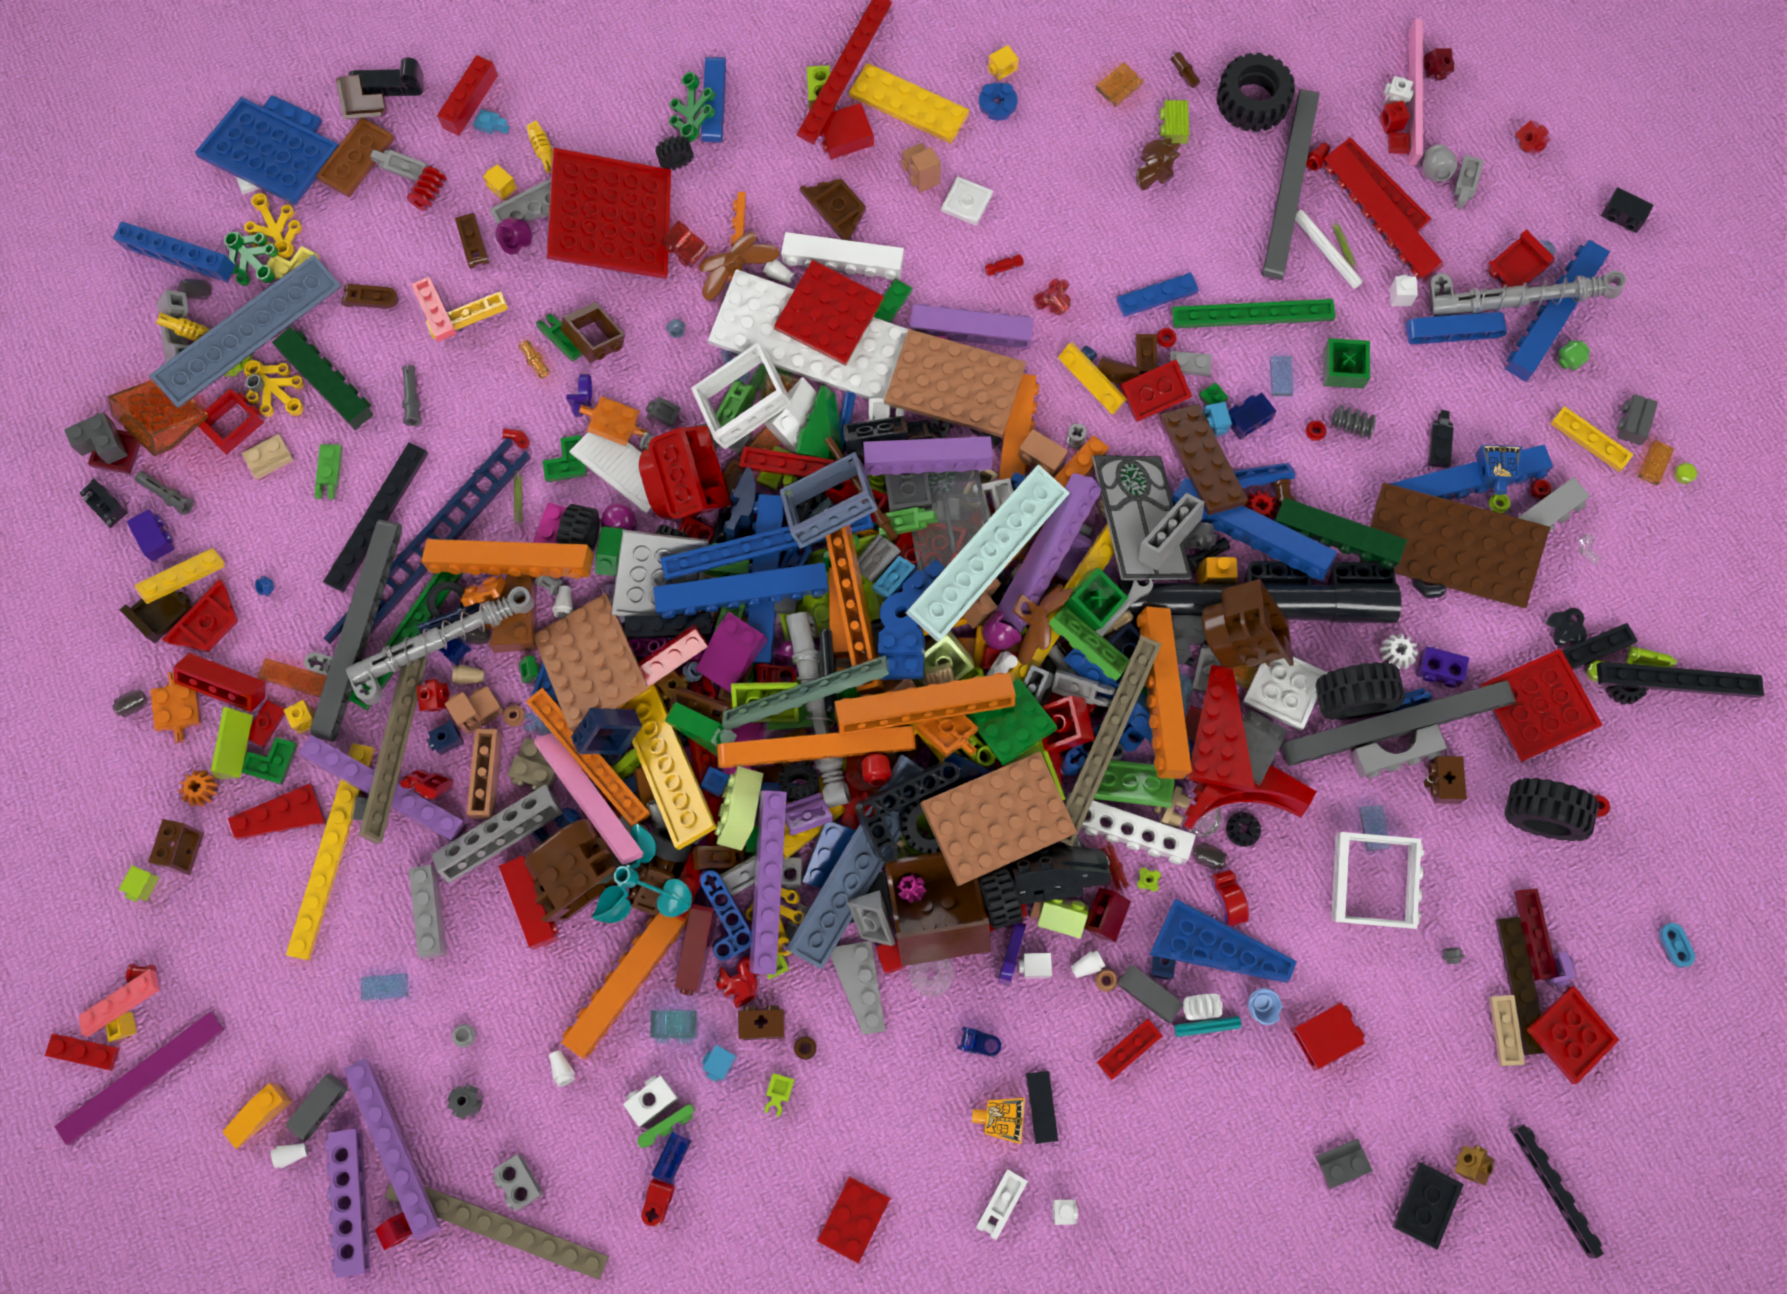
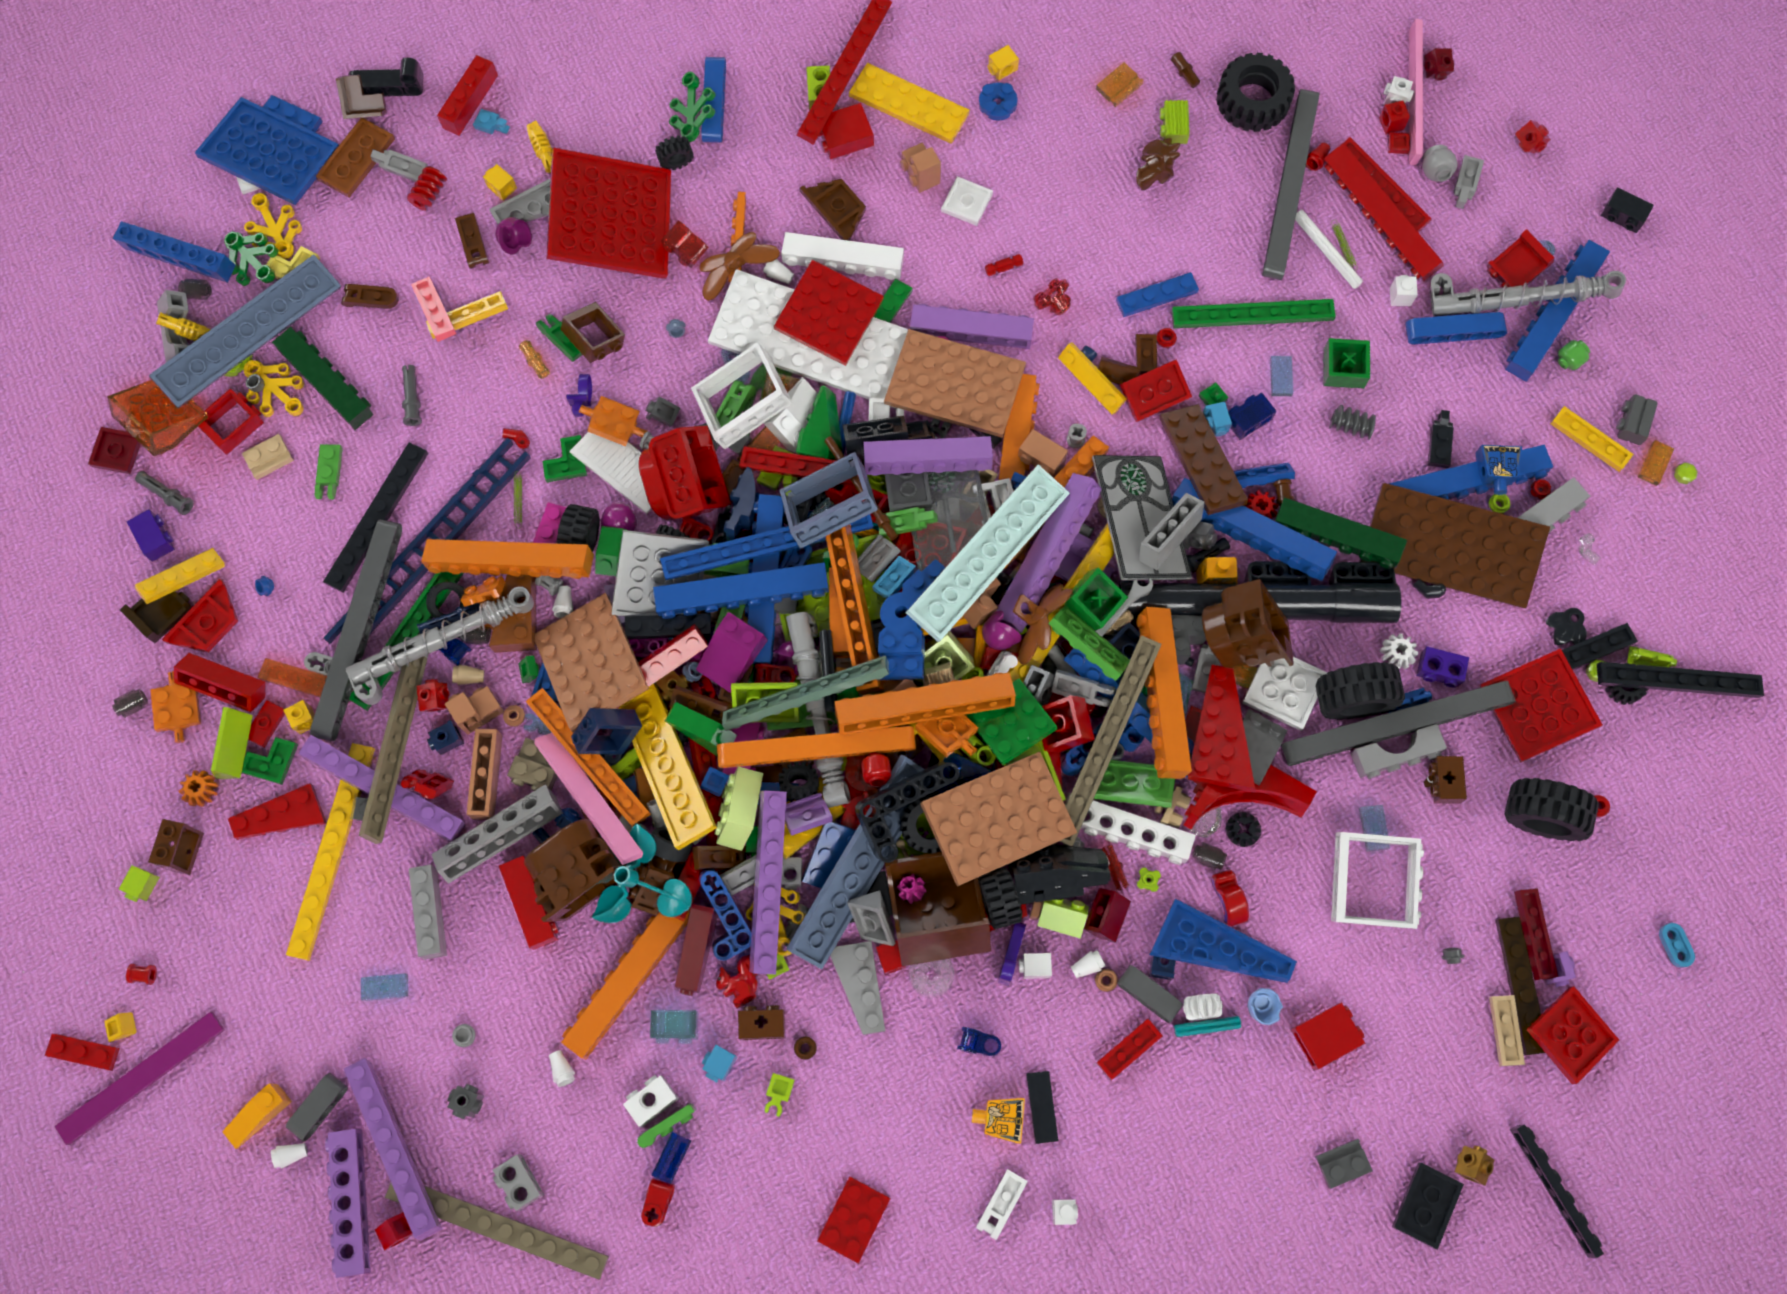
dark grey brick [64,412,128,464] -> none
coral plate [78,969,160,1037] -> none
black hinge [80,478,128,528] -> none
light grey plate [1169,351,1212,377] -> none
red plate [1305,421,1327,441] -> none

